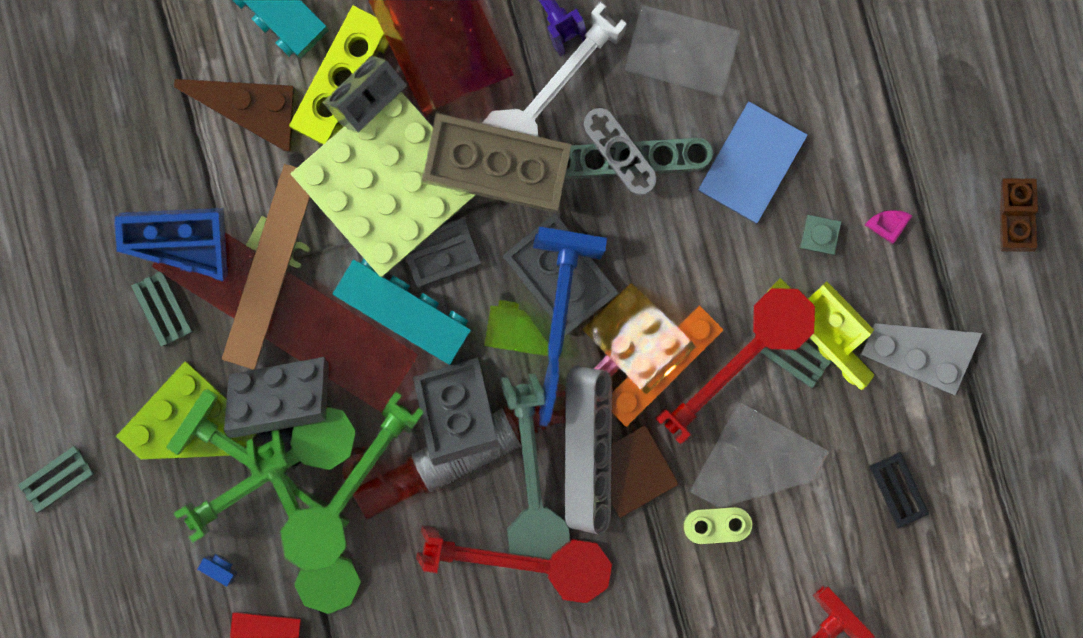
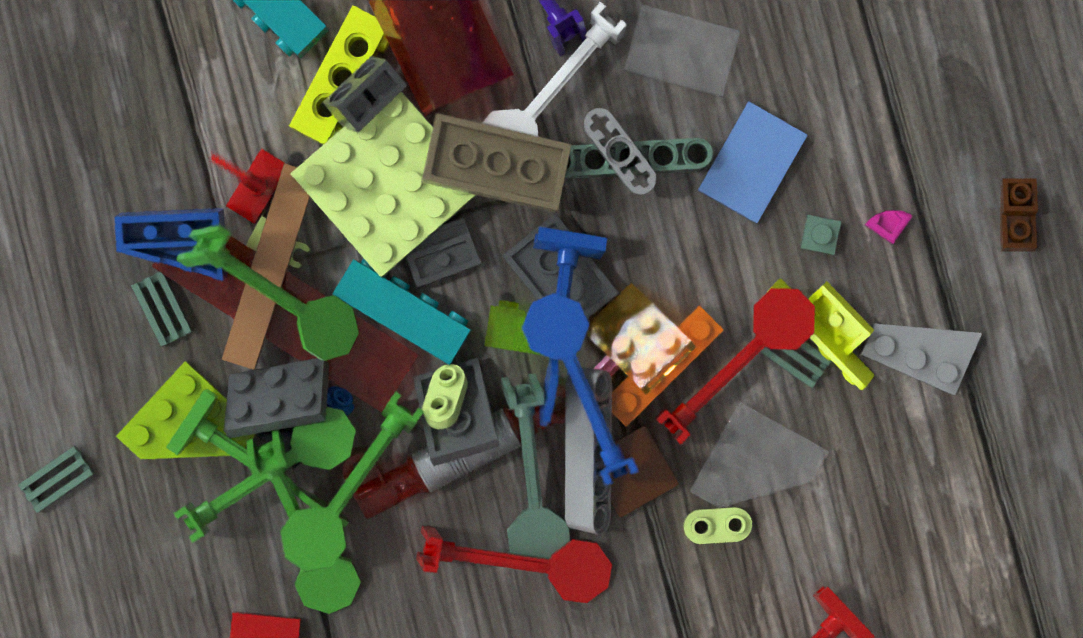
reddish brown wing [174,79,294,152] -> none
blue plate [197,554,238,587] -> none
black tile [869,452,929,528] -> none
none -> bright green piece [176,225,359,361]
none -> red piece [210,148,286,225]
none -> blue plate [327,386,354,415]
none -> yellowish green plate [422,364,468,429]
none -> blue piece [522,293,638,485]

